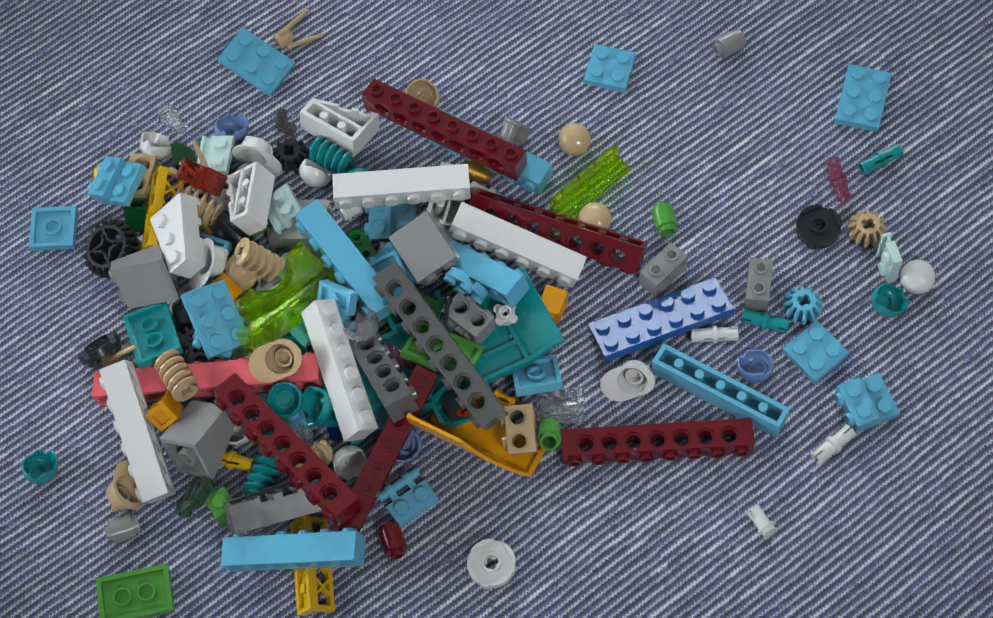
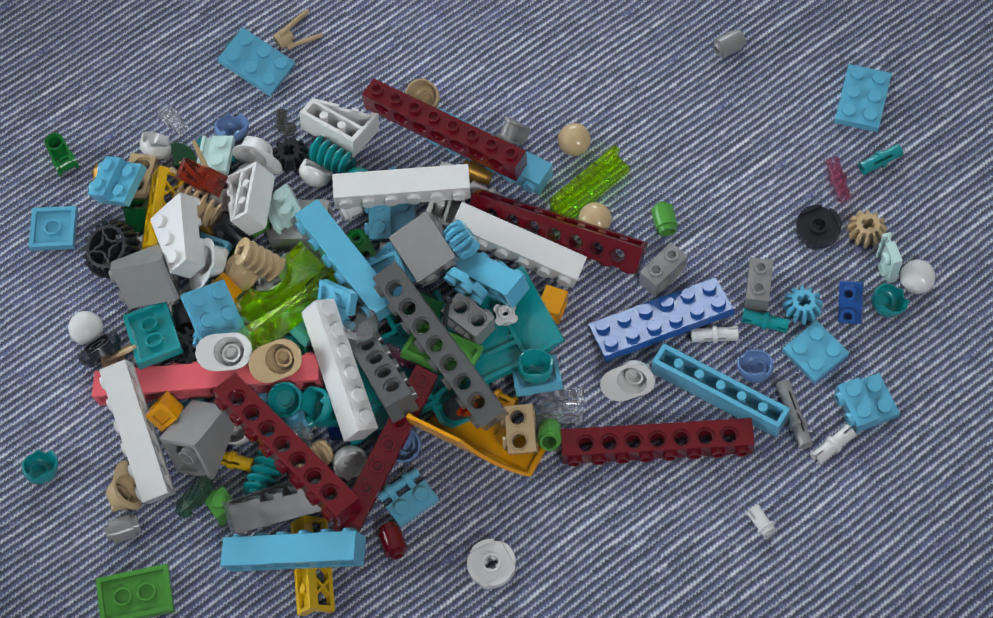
tan piece [154,349,199,402] -> none
medium azure plate [584,44,636,93] -> none
none -> green piece [44,133,80,177]
none -> white hair [68,311,103,345]
none -> white piece [195,333,253,371]
none -> medium azure gear [443,220,480,260]
none -> teal hair [518,349,553,384]
none -> light grey pin [775,380,813,449]
none -> blue hips [838,281,864,324]

